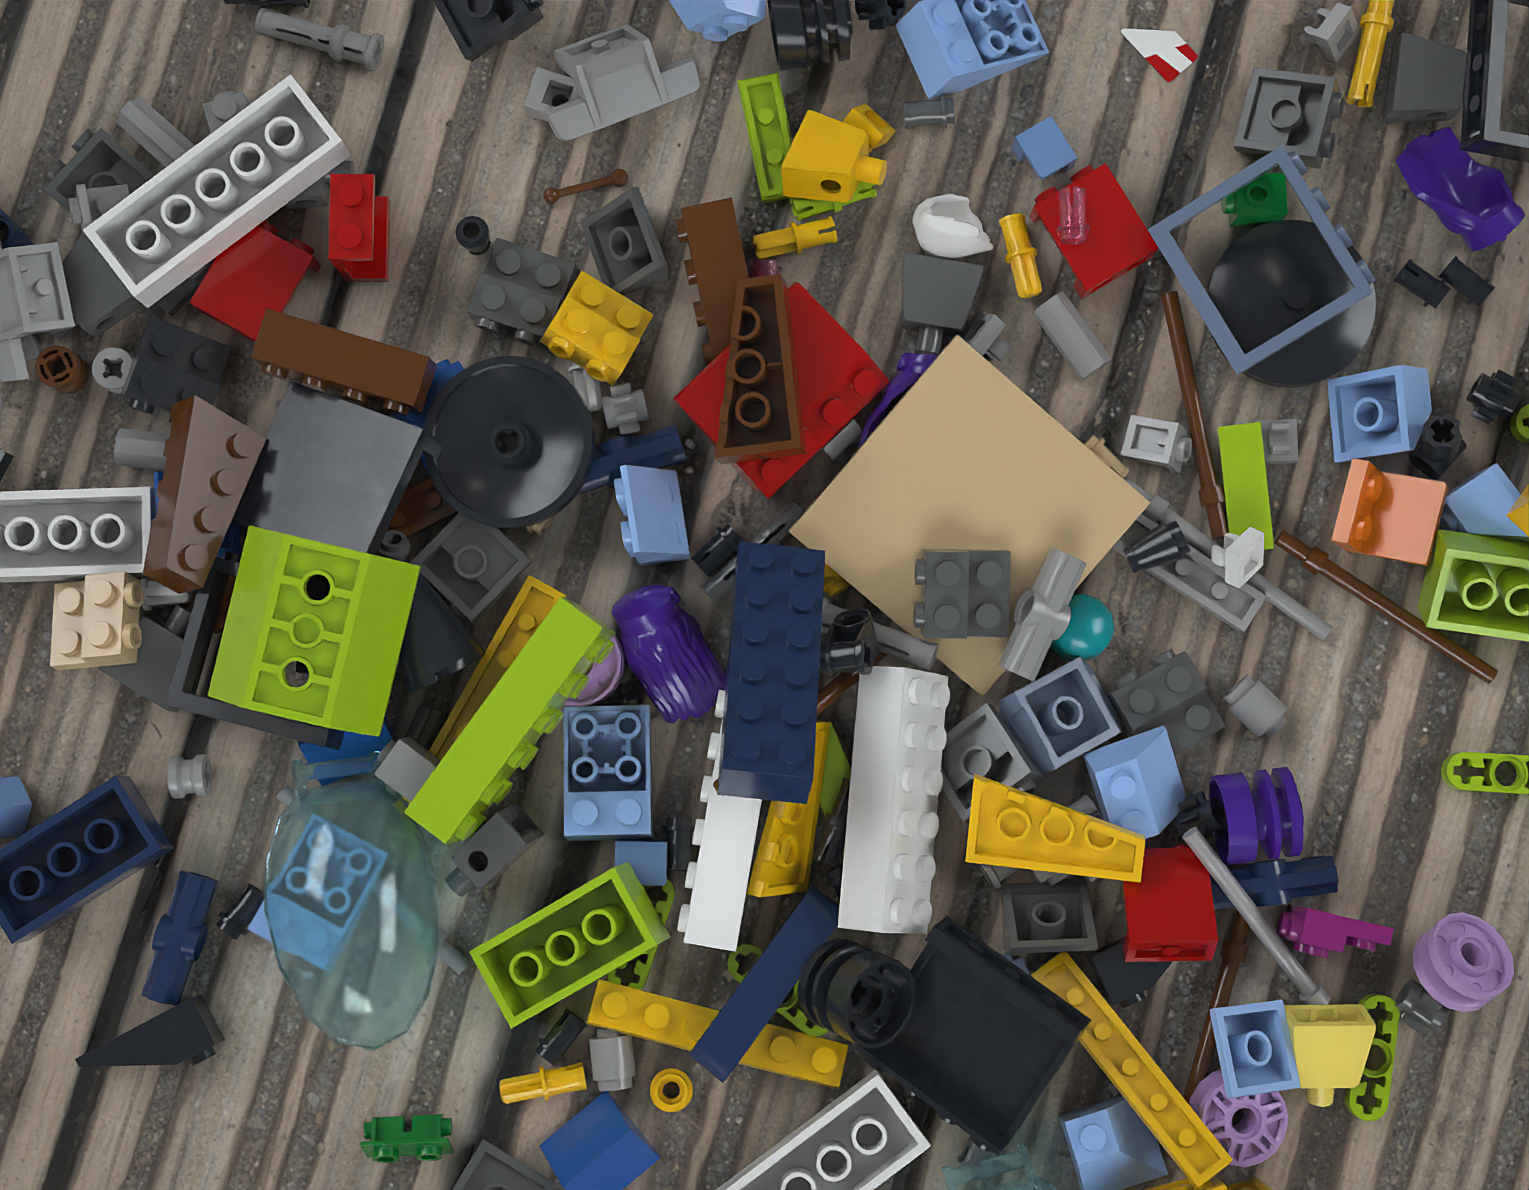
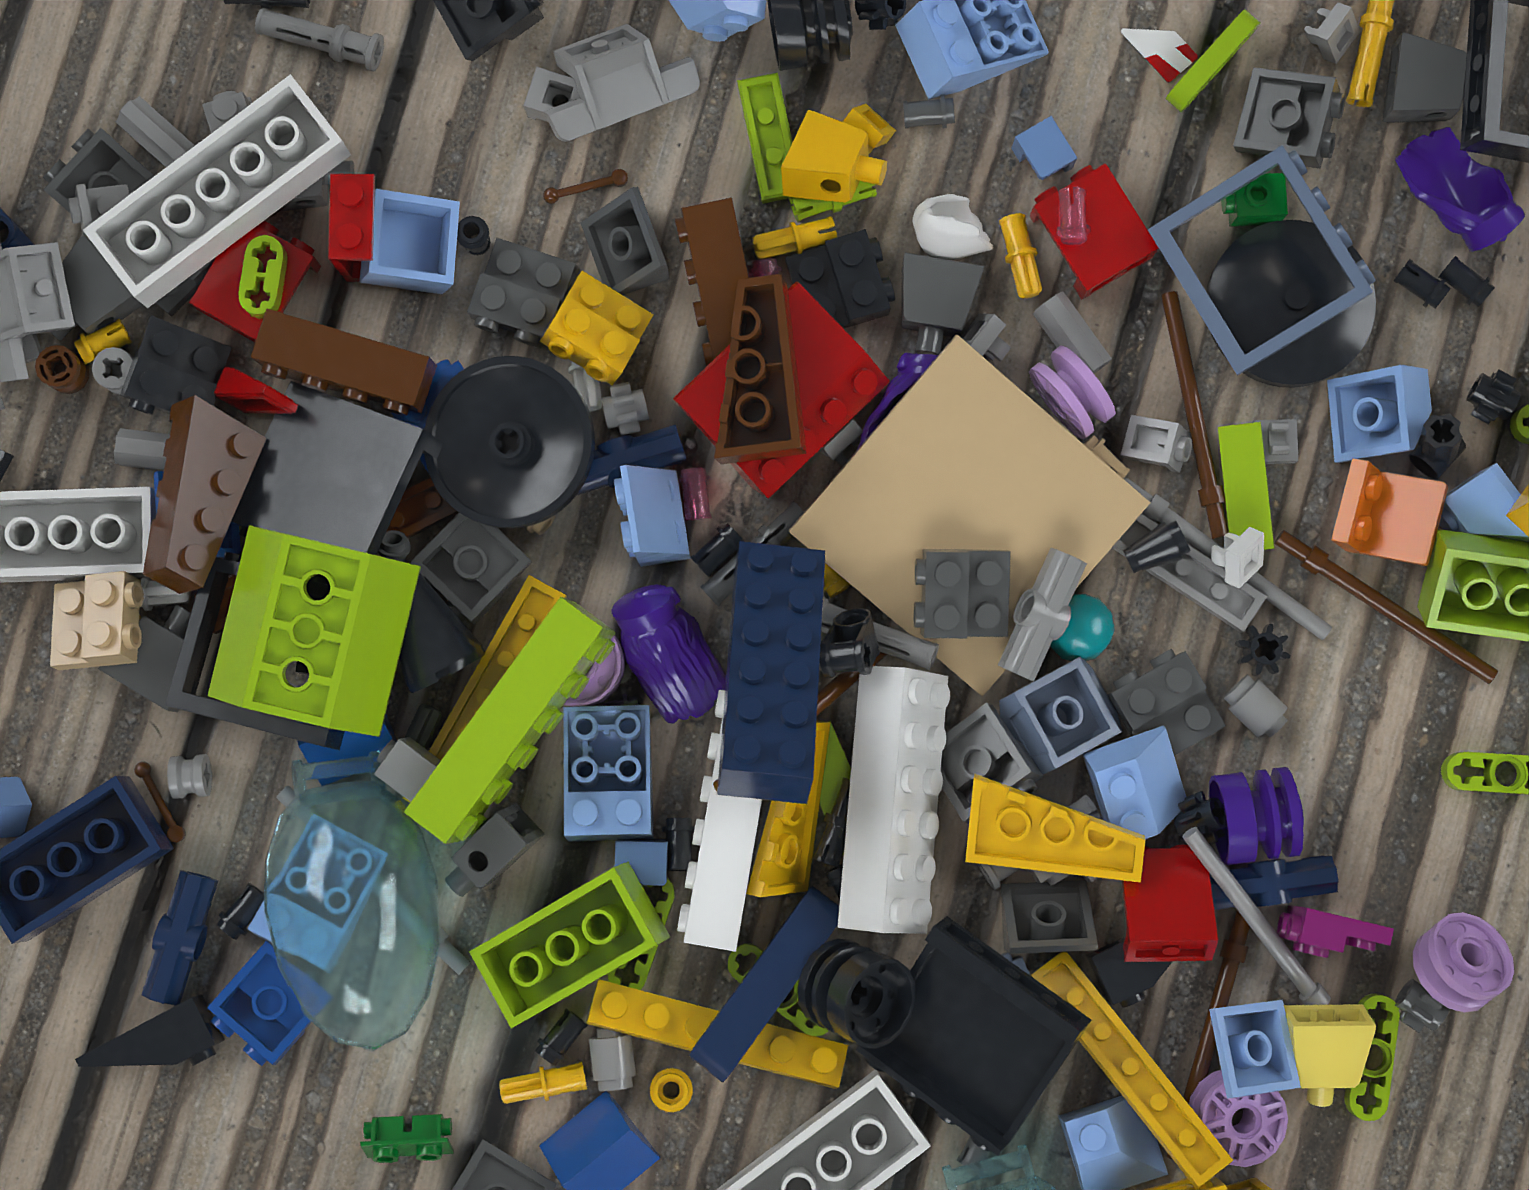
none -> yellow pin [74,318,132,364]
none -> reddish brown hinge [134,762,186,842]
none -> blue plate [207,941,333,1066]
none -> red slope [214,367,298,414]
none -> lime beam [239,235,287,319]
none -> light blue piece [360,189,460,294]
none -> clear pink pin [678,468,712,521]
none -> black plate [785,229,896,329]
none -> lavender wheel [1029,345,1116,440]
none -> lime beam [1165,9,1261,112]
none -> black gear [1235,623,1291,676]

